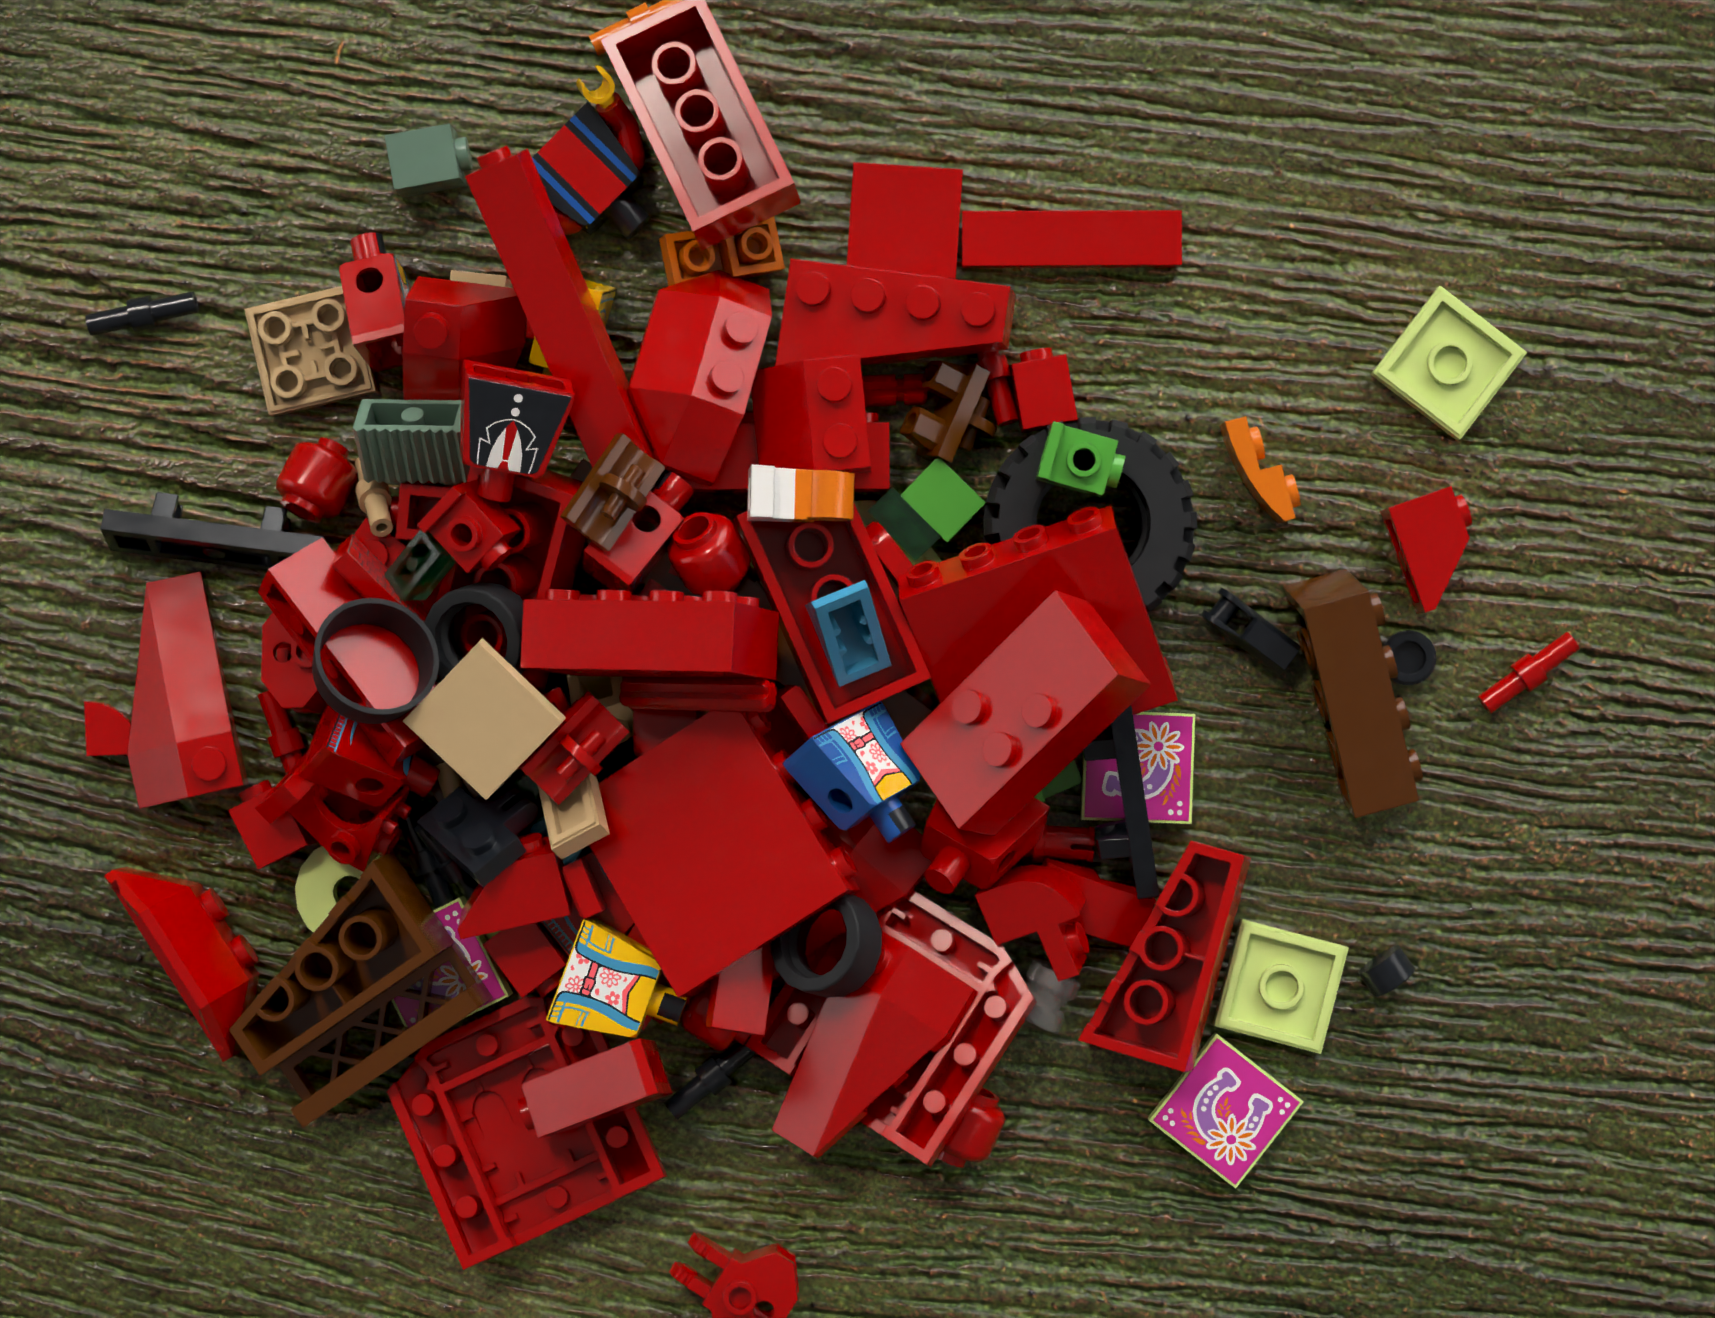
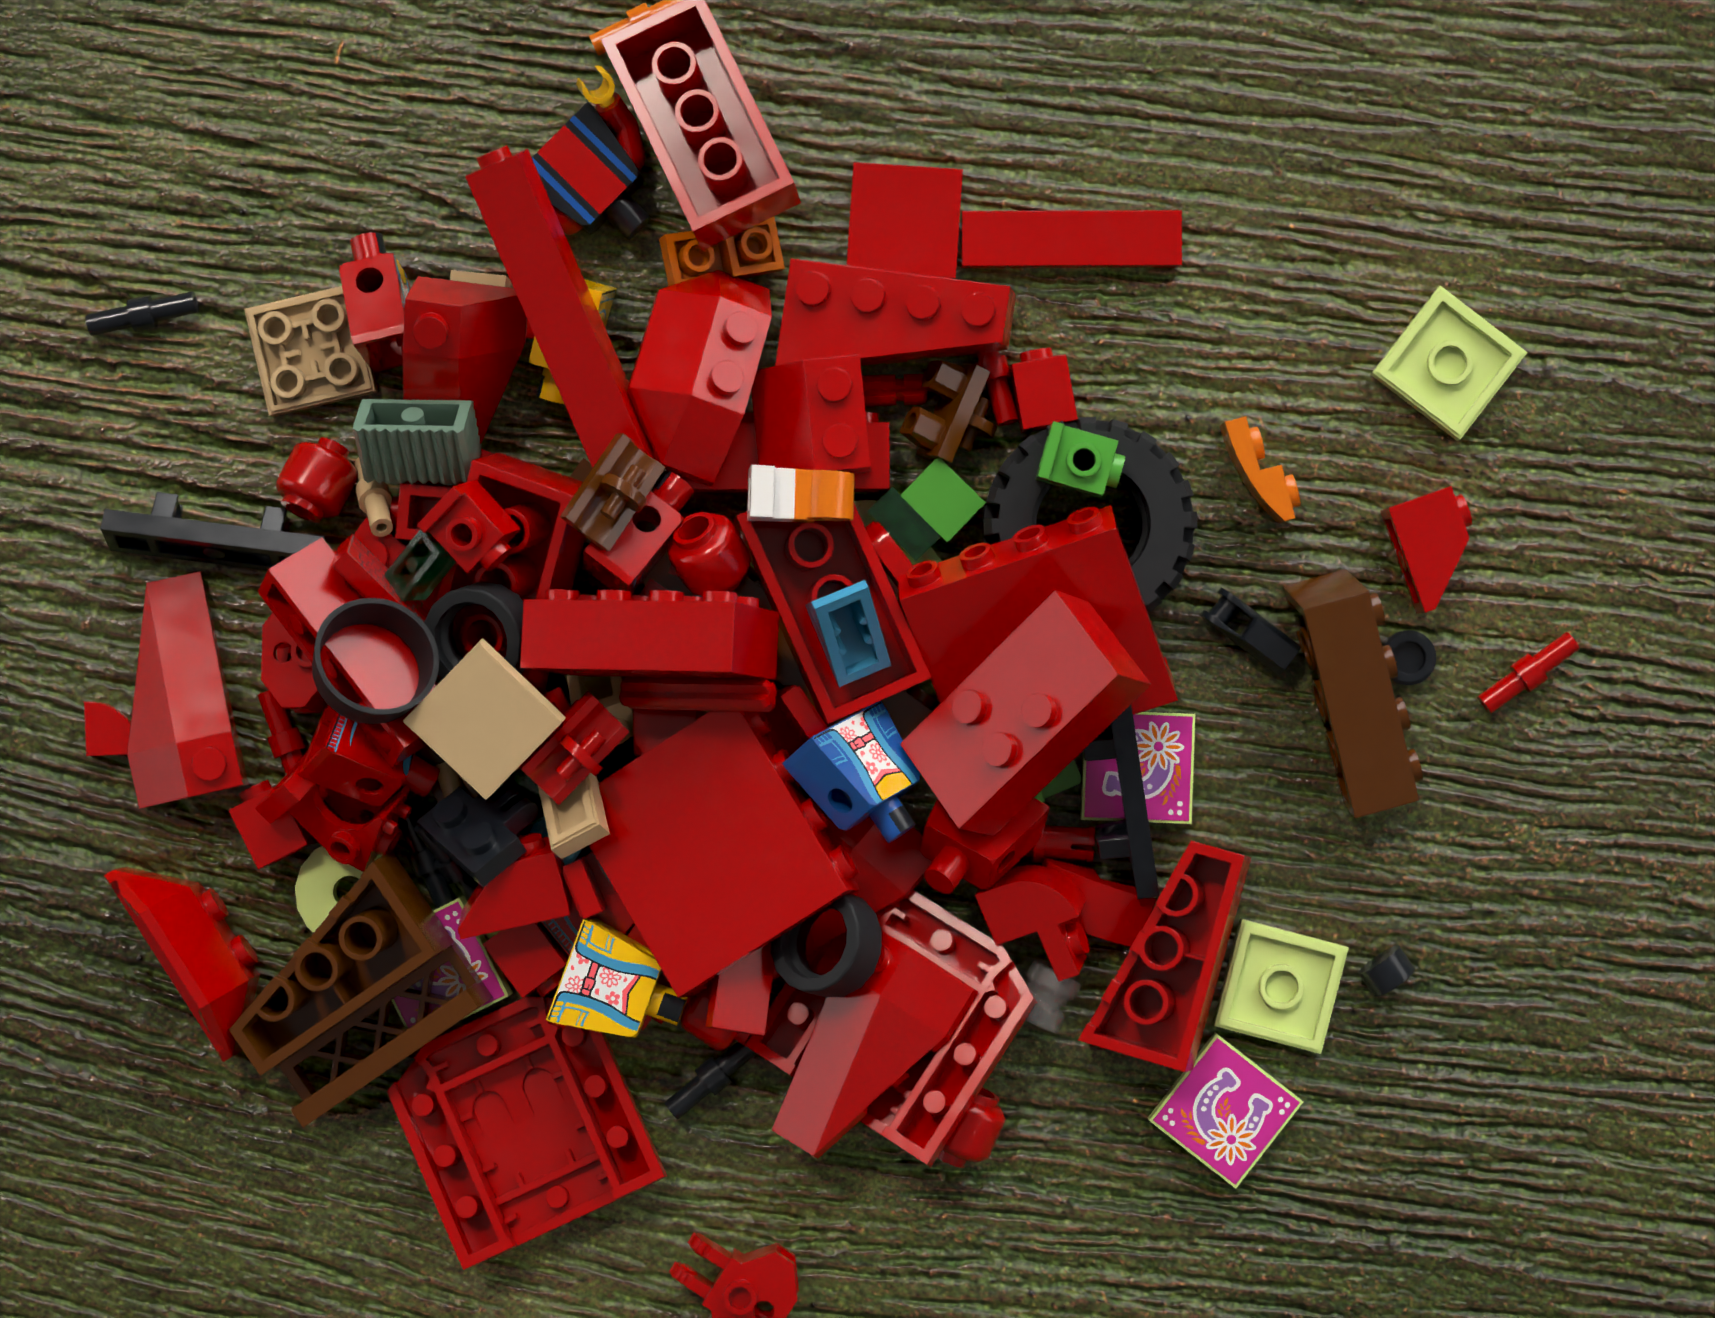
sand green brick [384,123,473,198] -> none
torso [460,359,575,502] -> none
red slope [518,1038,673,1138] -> none

